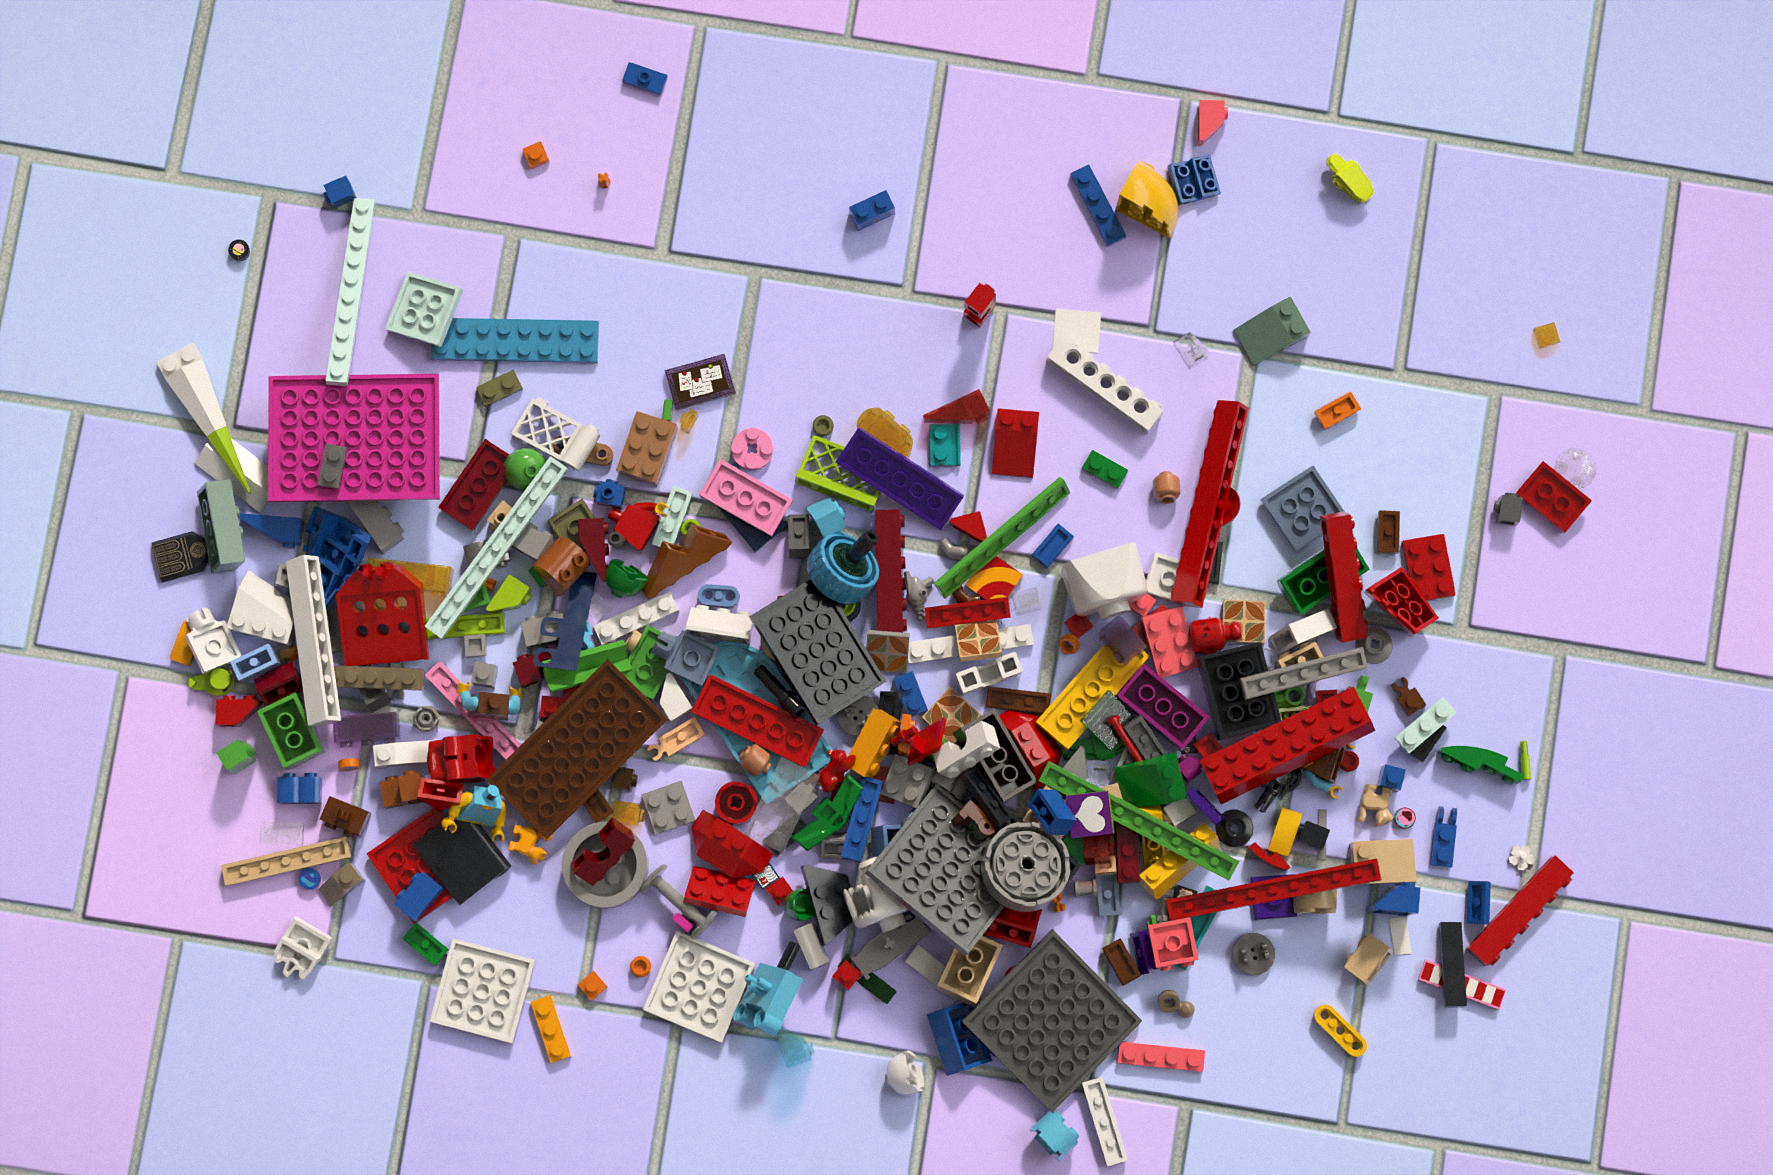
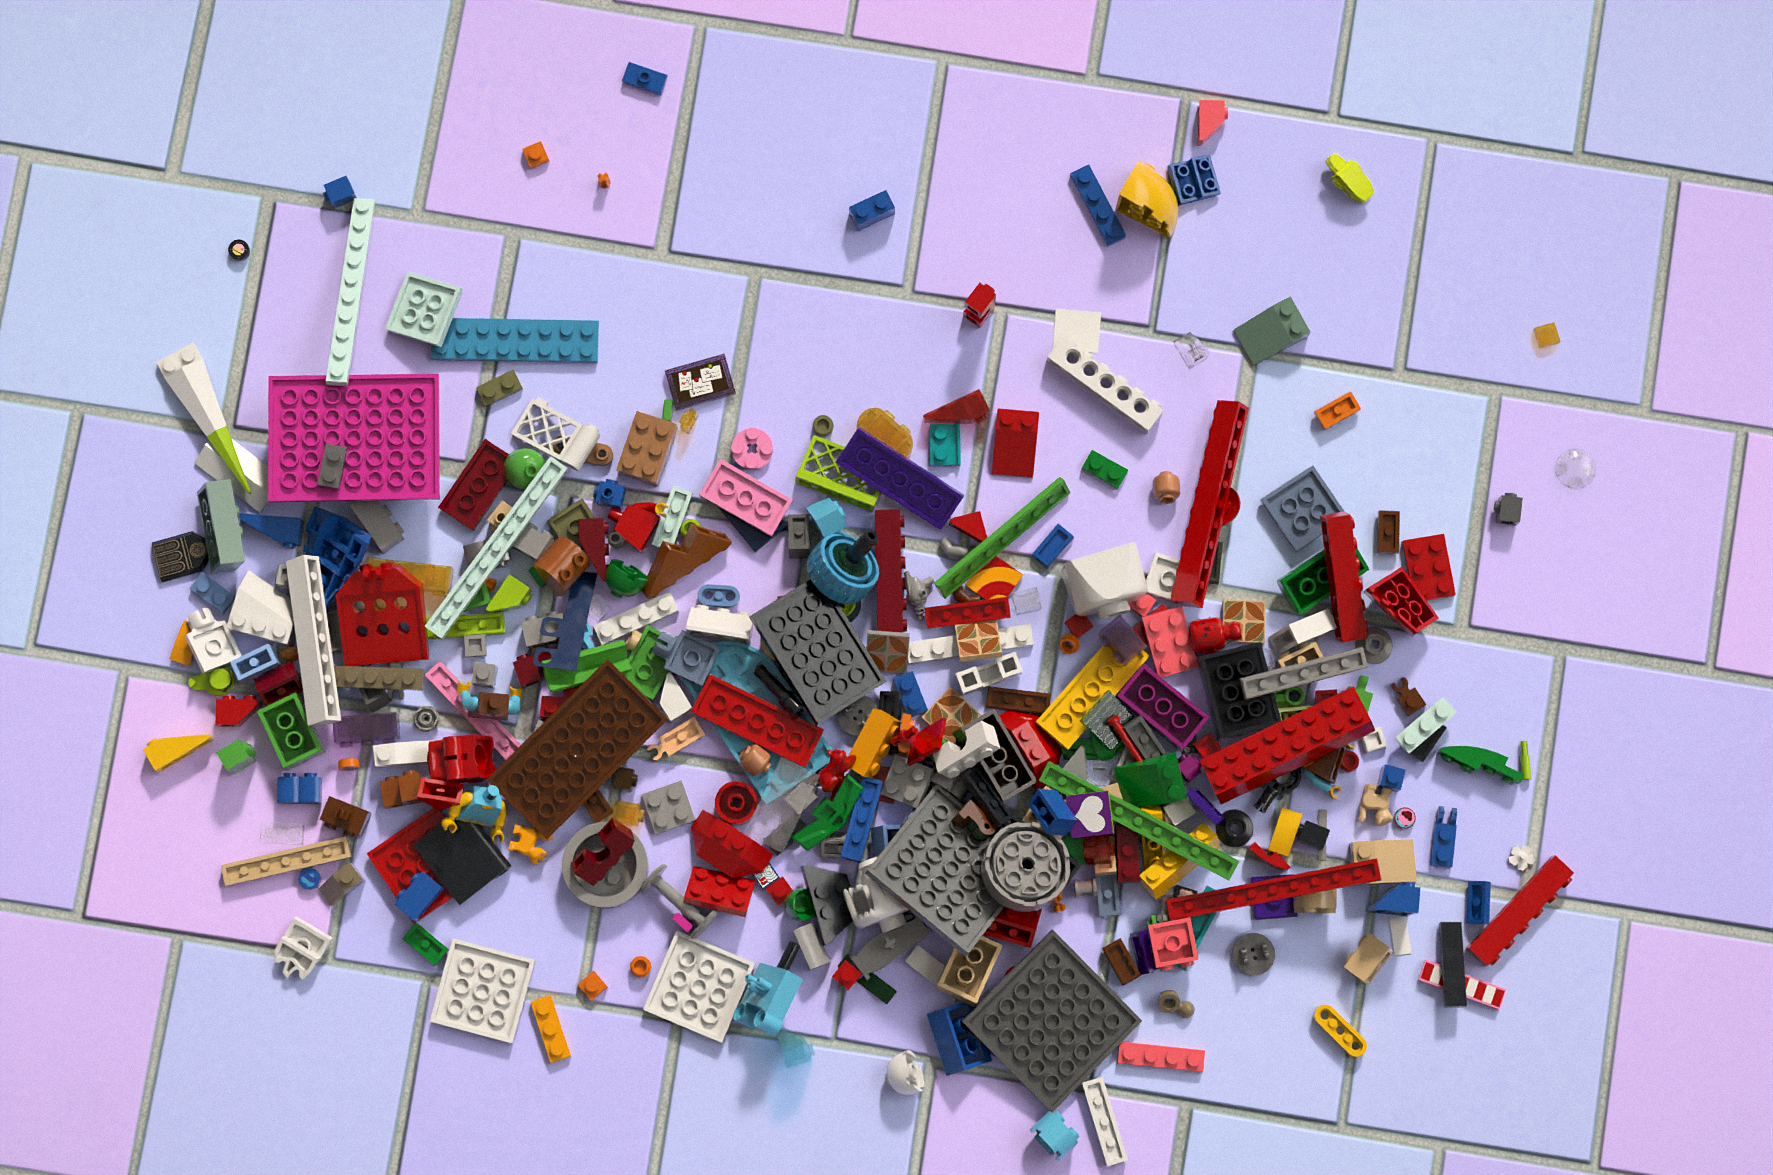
red plate [1516,461,1592,533] -> none
none -> yellow slope [143,734,215,773]
none -> medium blue plate [189,572,235,614]
none -> white tile [1361,727,1387,753]

